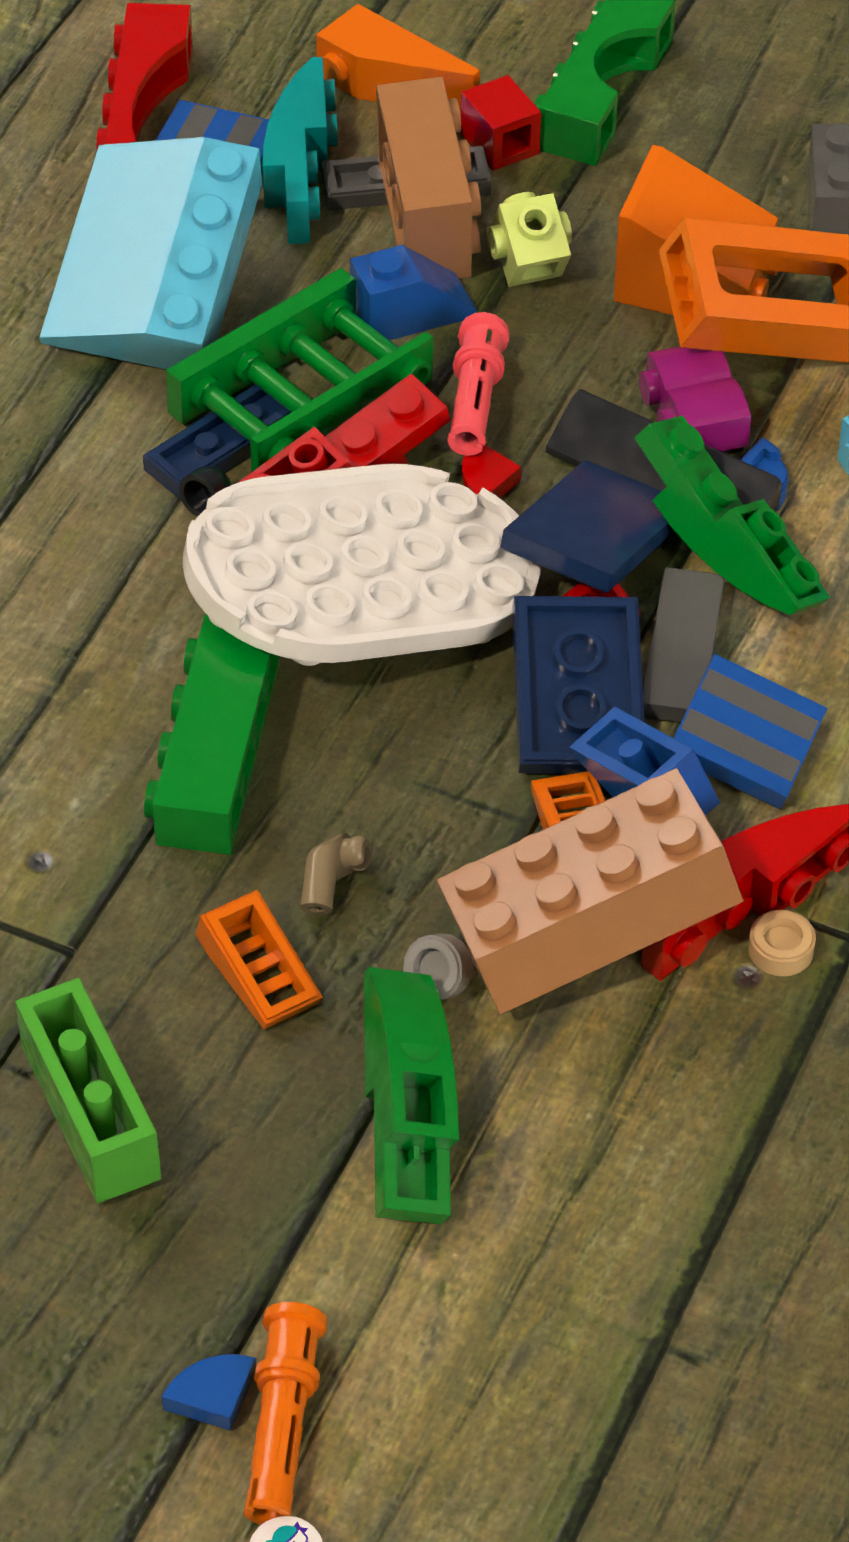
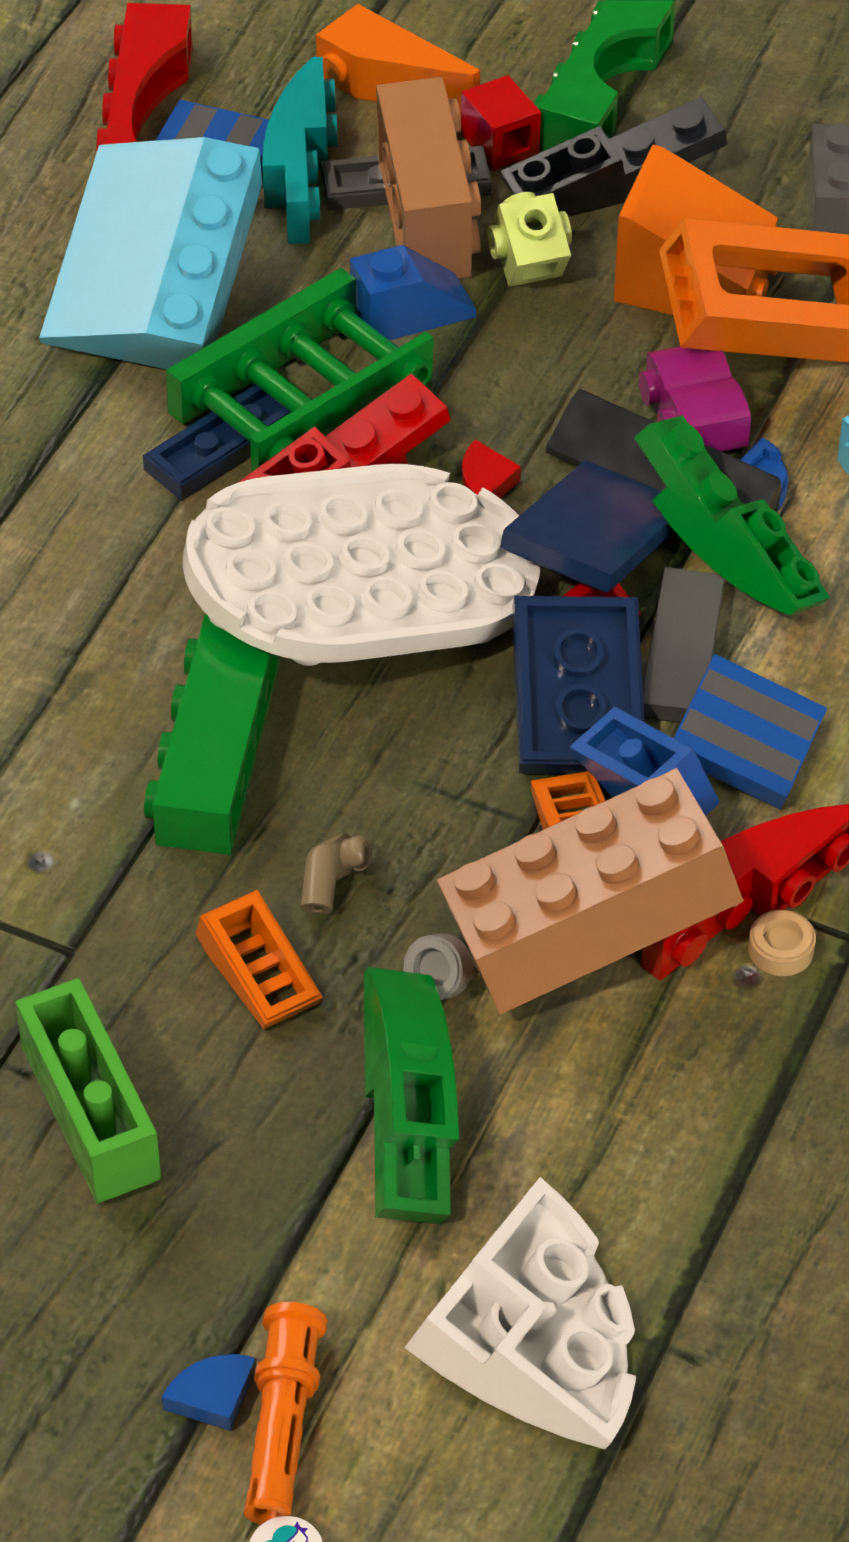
black hinge [179,466,231,517] -> none
coral pin [447,312,510,456] -> none
none -> white brick [404,1177,636,1449]
none -> black slope [501,96,728,213]

